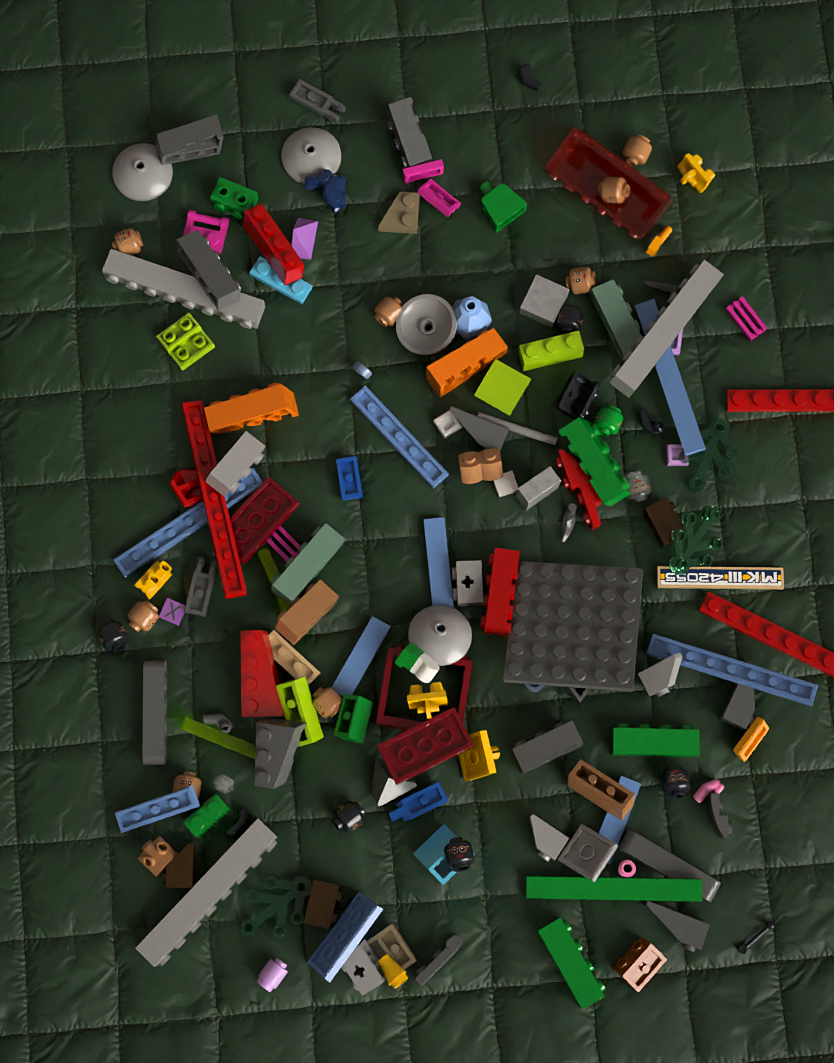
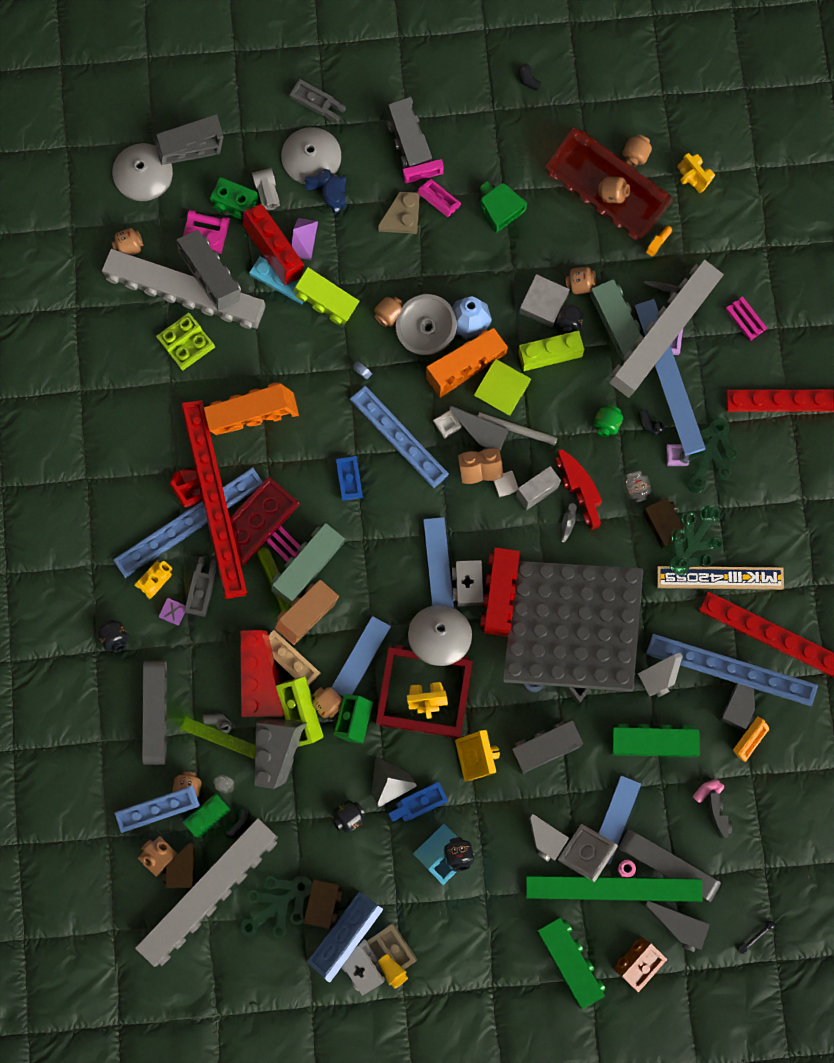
medium nougat head [127,600,159,632] -> none
light grey brick [205,431,266,497] -> none
lavender brick [256,958,288,992] -> none
dark red plate [377,707,474,785] -> none
leg [394,642,439,683] -> none
dark grey hinge [415,935,463,986] -> none
black bracket [554,371,600,420] -> none
green wedge [559,417,631,507] -> none
medium nougat brick [568,759,635,821] -> none
black head [661,765,691,799] -> none
none -> light grey piece [252,168,280,210]
none -> lime brick [292,267,360,325]

